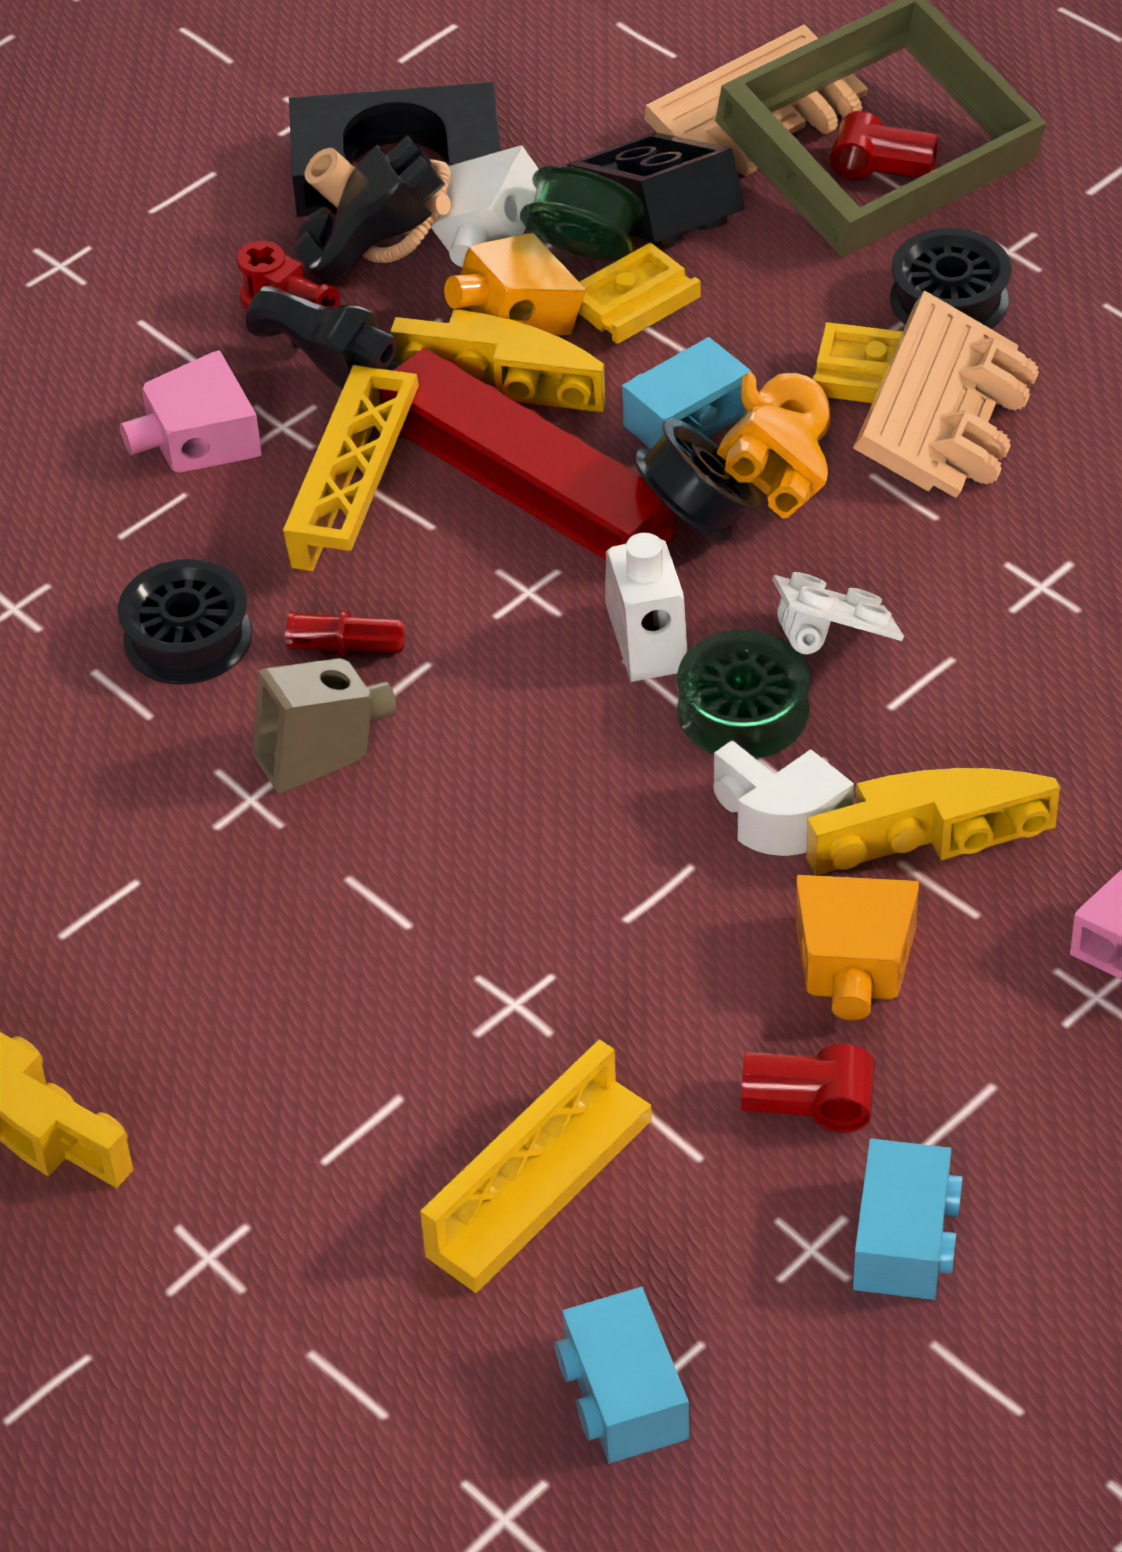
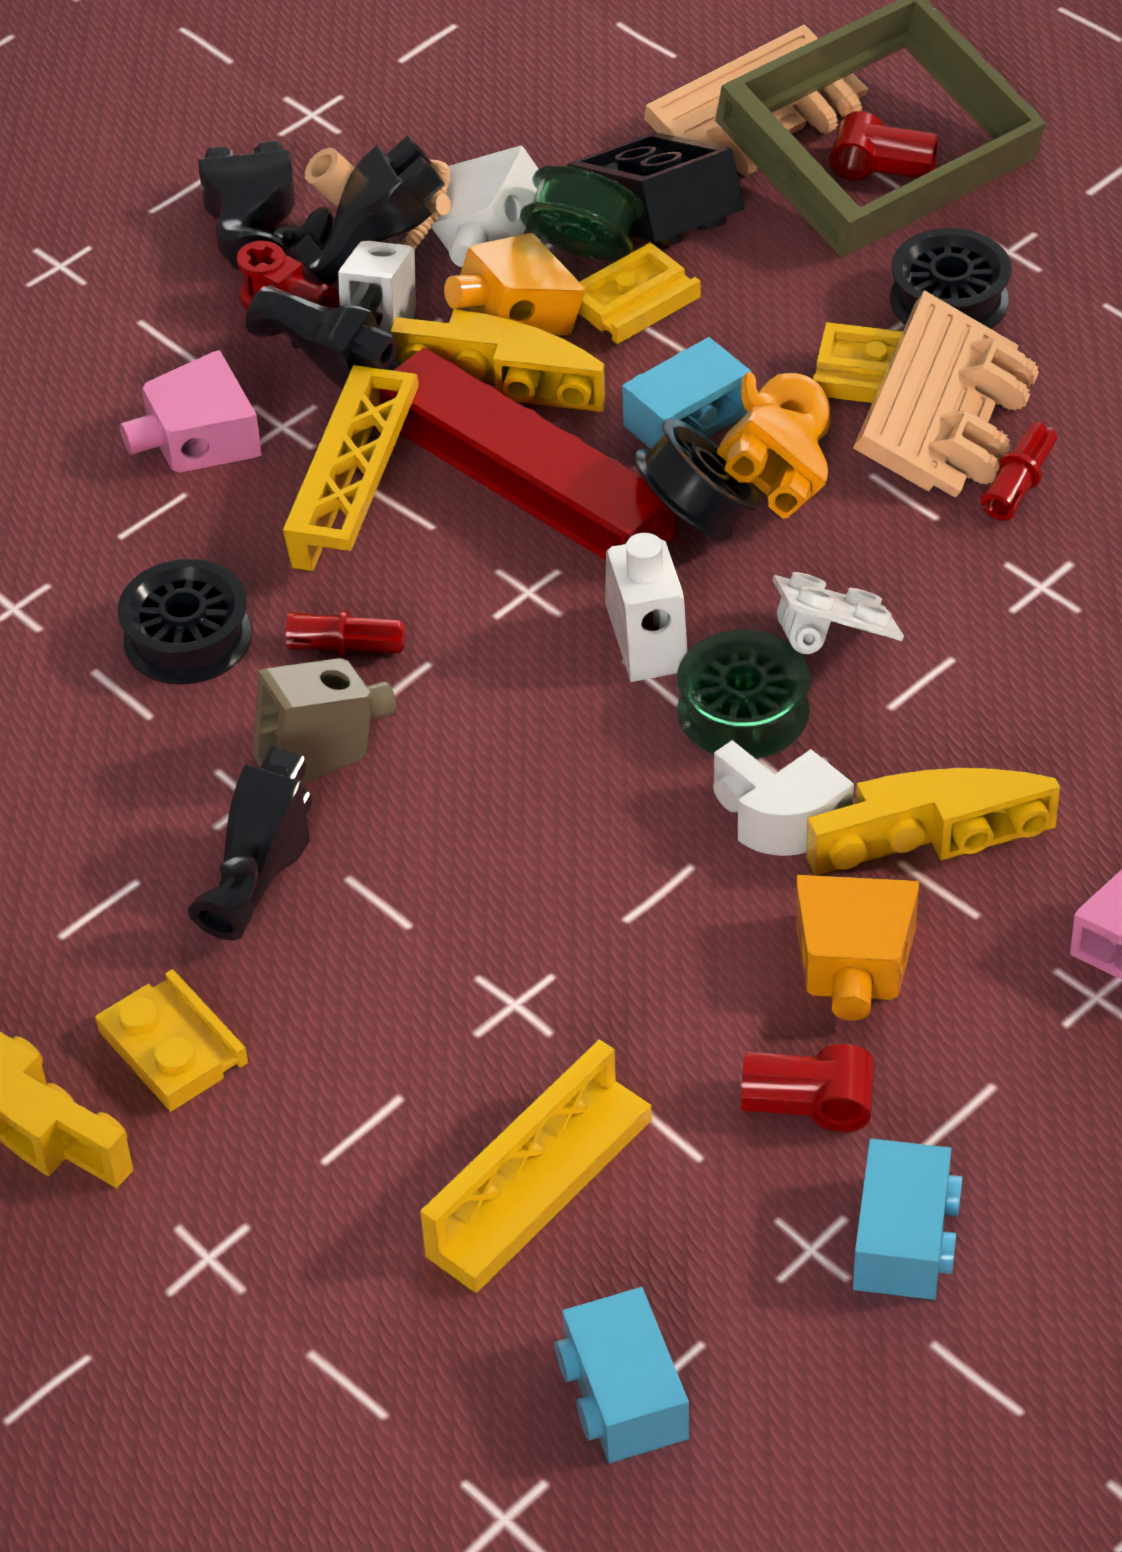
black arch [289,82,501,217] -> none
none -> yellow plate [95,969,248,1112]
none -> black hips [188,747,312,941]
none -> black hips [198,141,300,271]
none -> white torso [338,241,416,334]
none -> red axle [980,421,1058,521]

